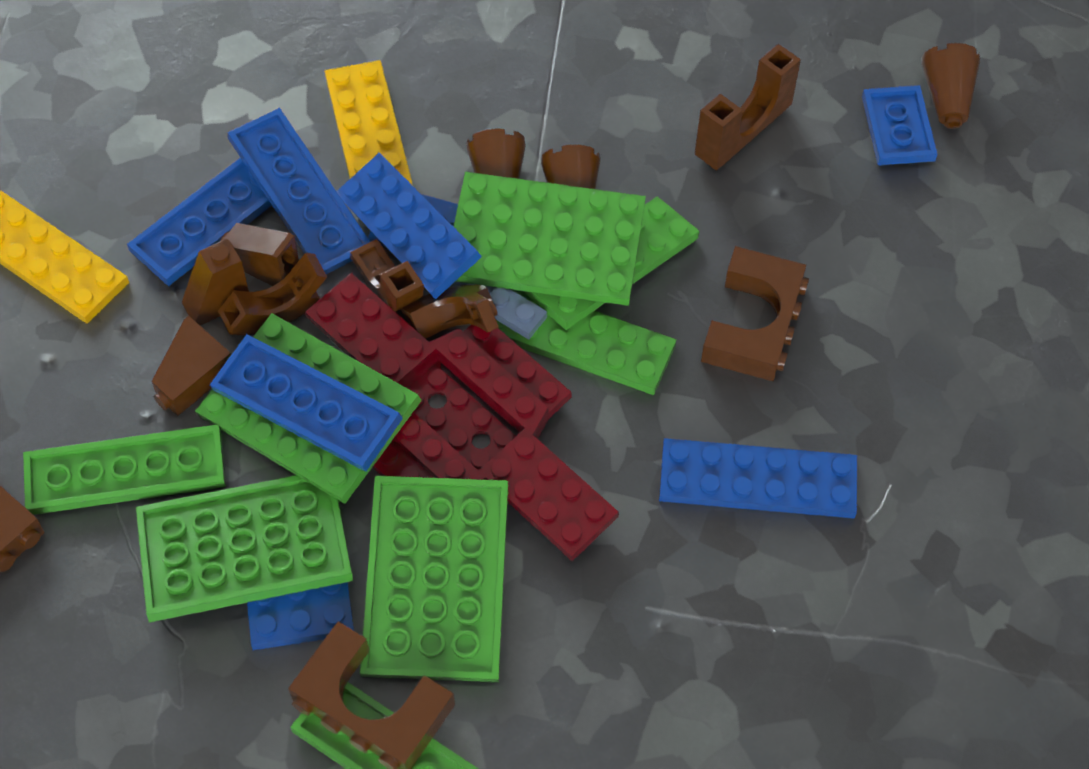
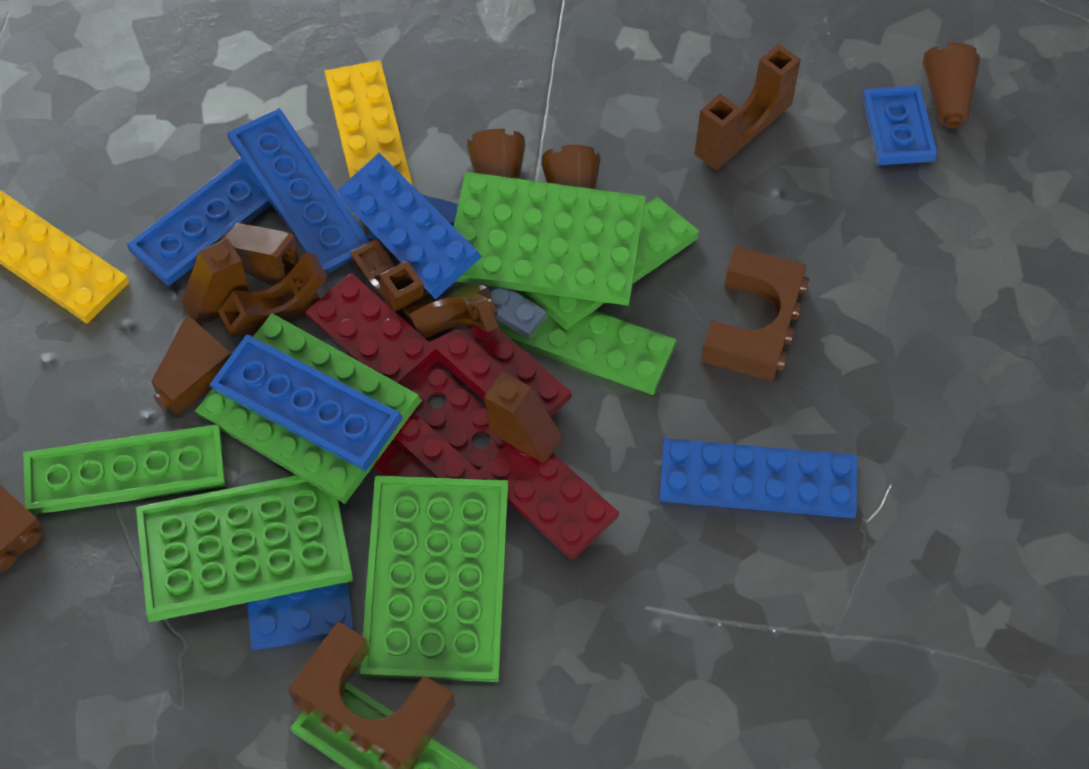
none -> reddish brown slope [484,372,563,464]

